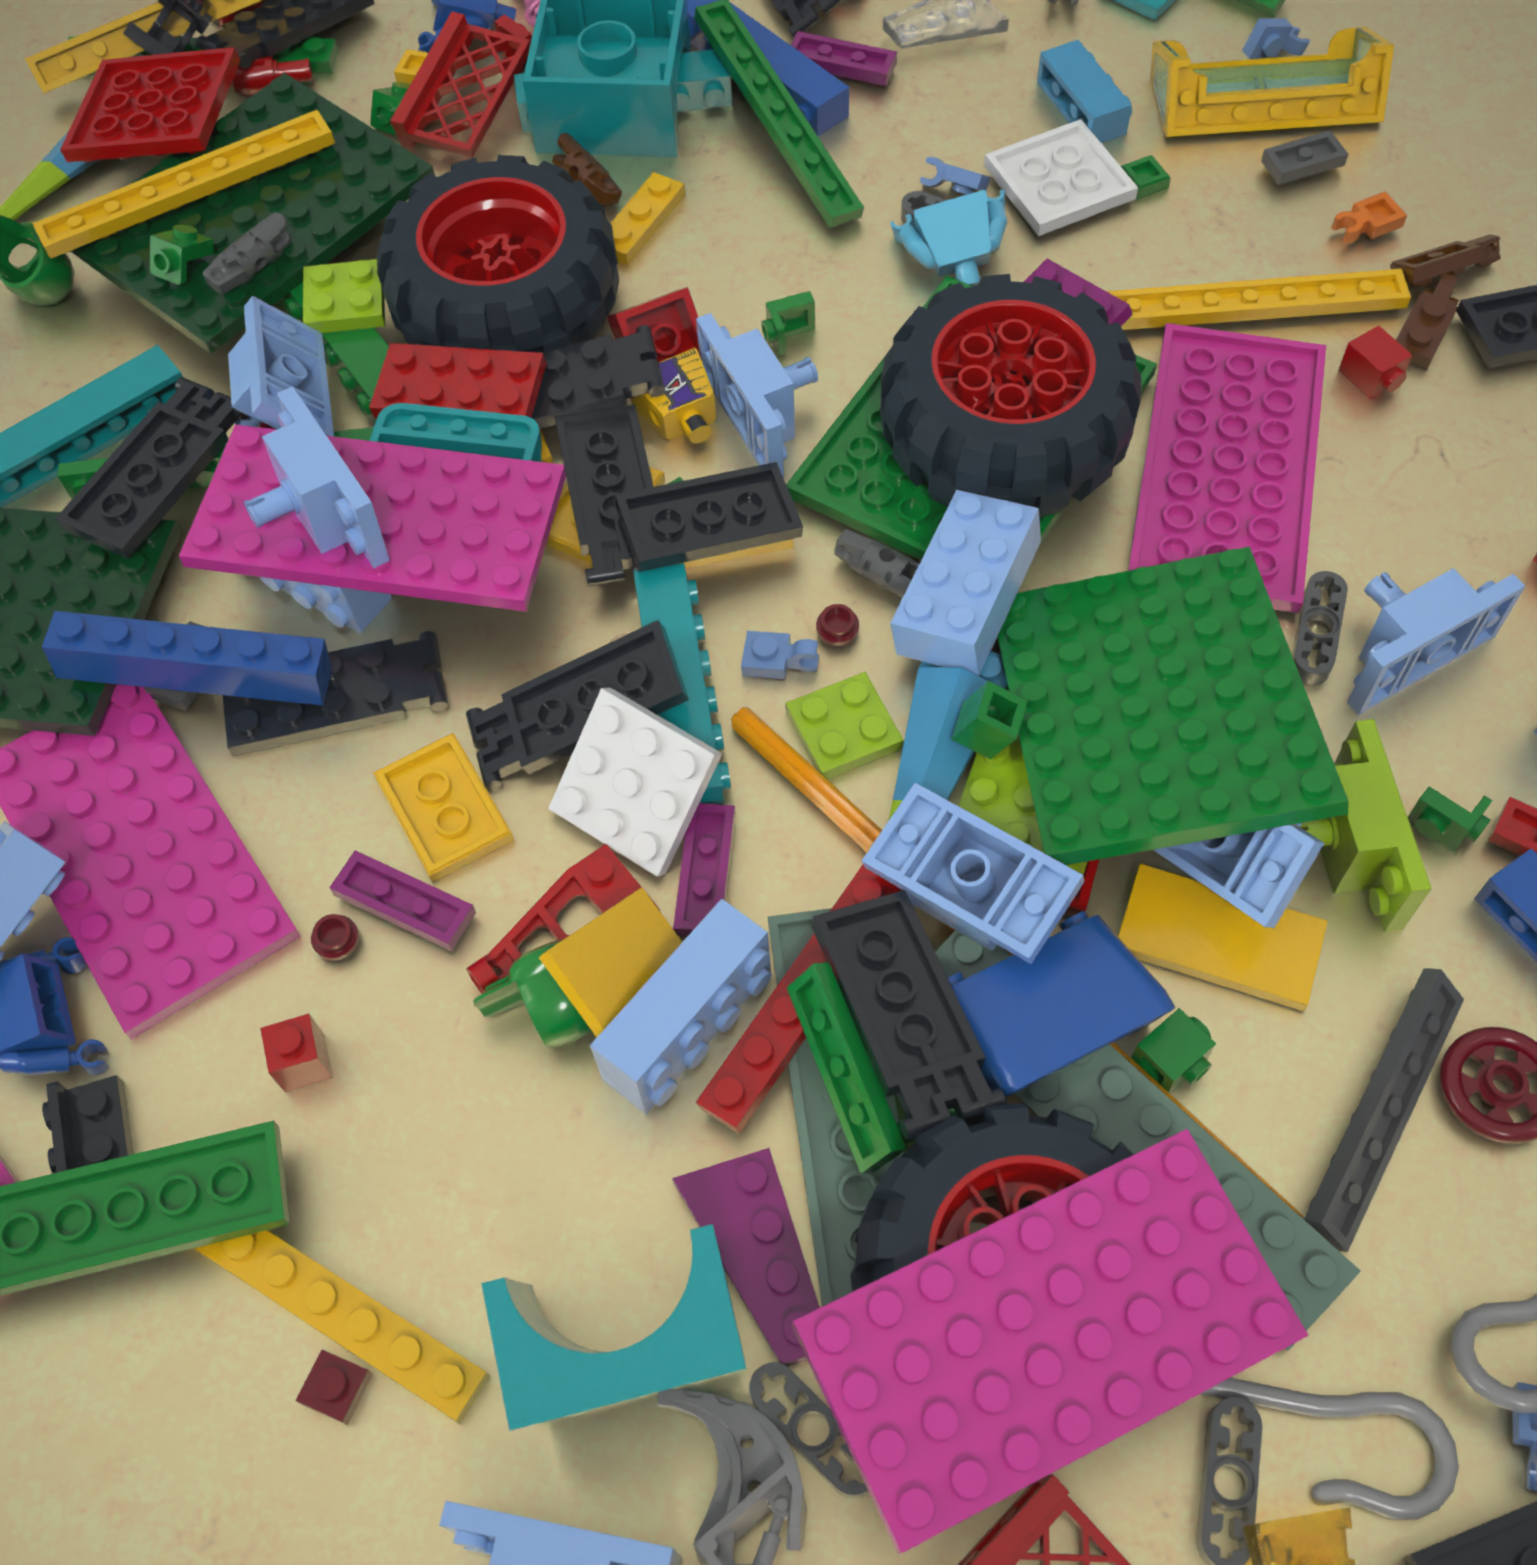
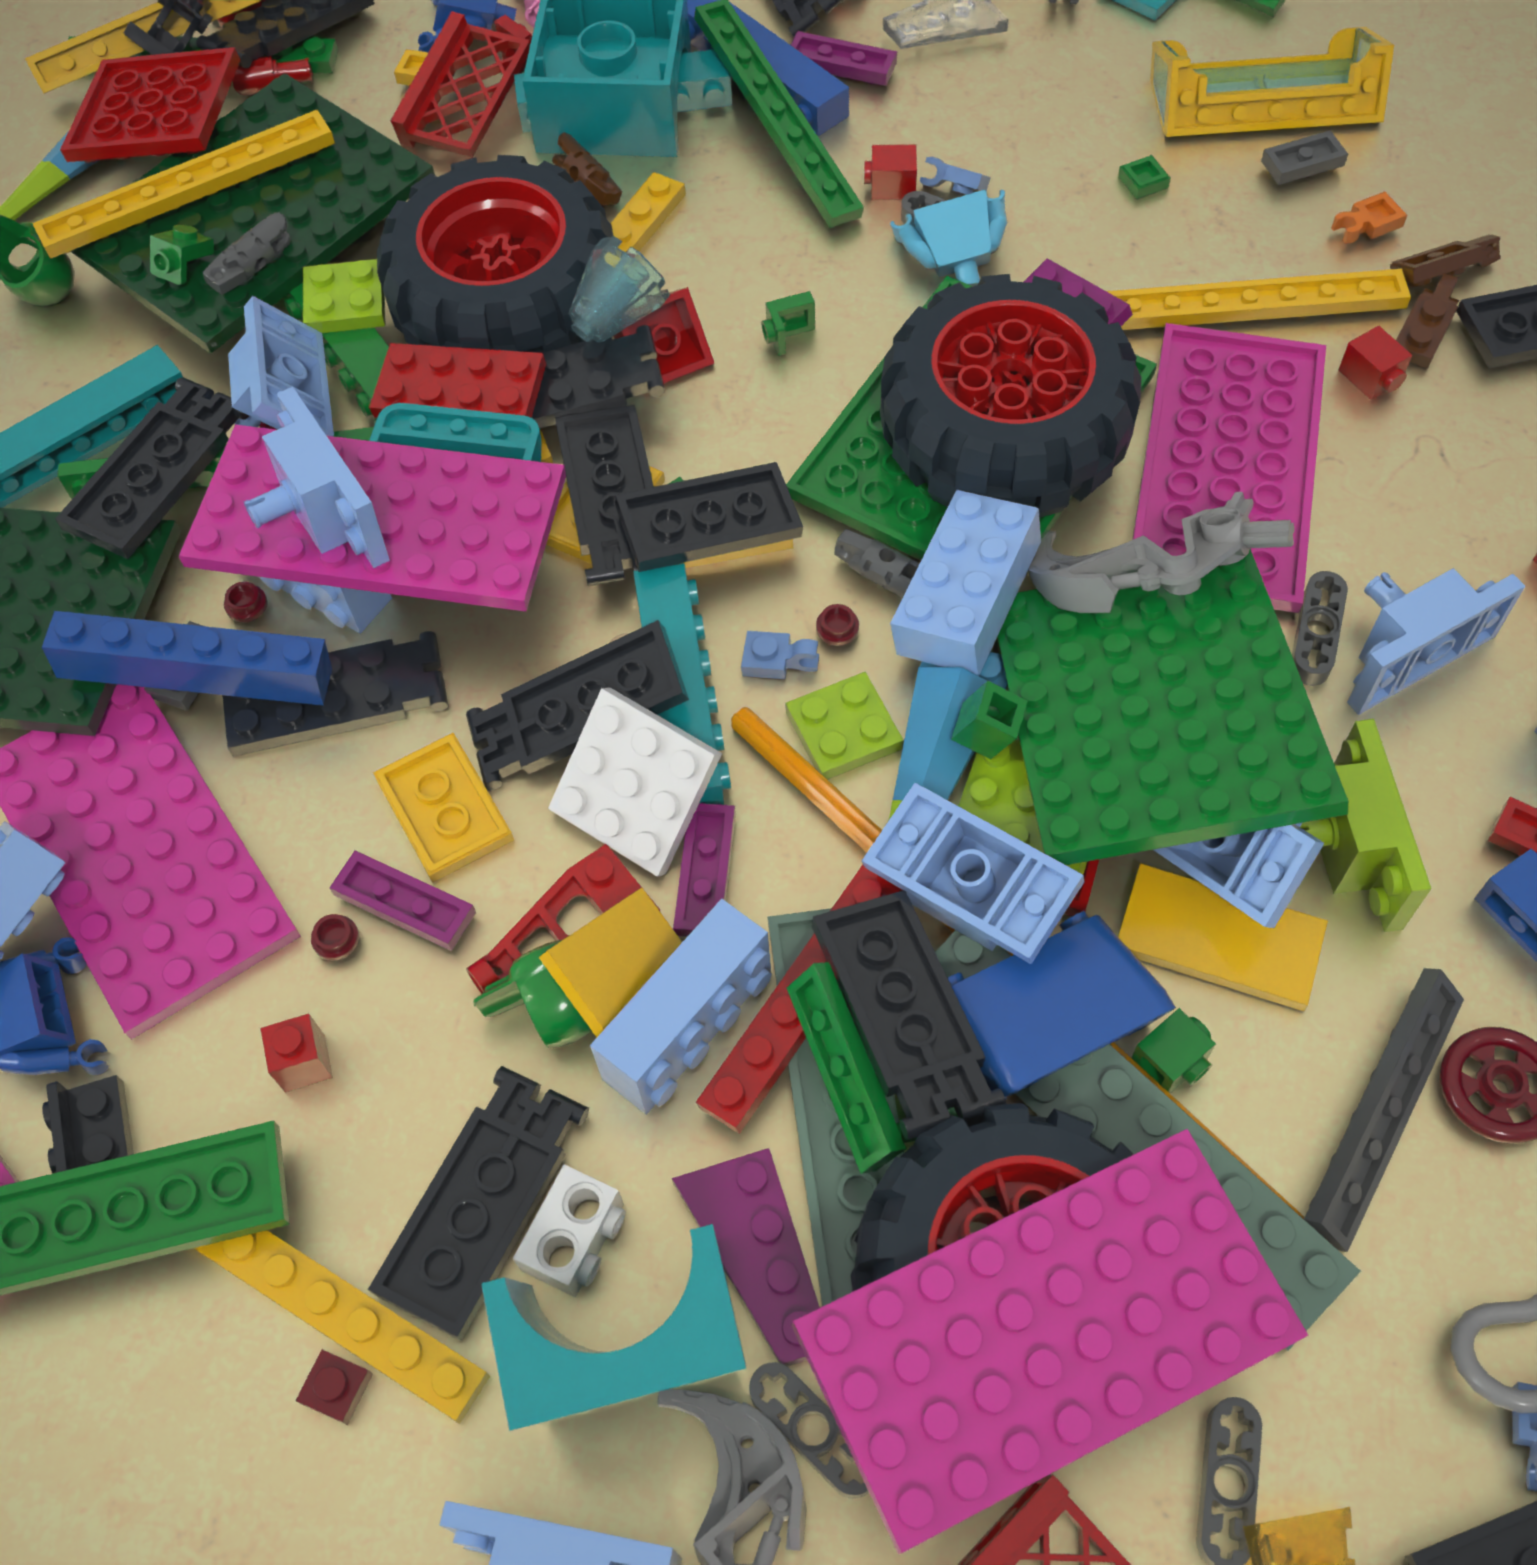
green bracket [370,82,410,136] -> none
yellow torso [631,348,717,444] -> none
light blue brick [696,313,818,478] -> none
white plate [984,119,1138,236] -> none
dark azure brick [1037,40,1132,144] -> none
light grey piece [1201,1377,1459,1520] -> none
medium blue plate [1242,18,1310,59] -> none
green bracket [1408,786,1493,852] -> none
none -> dark red plate [224,581,268,622]
none -> black hinge [368,1066,589,1341]
none -> white brick [513,1164,626,1298]
none -> clear light blue cone [568,236,670,342]
none -> red brick [864,144,917,200]
none -> light grey piece [1028,492,1295,613]

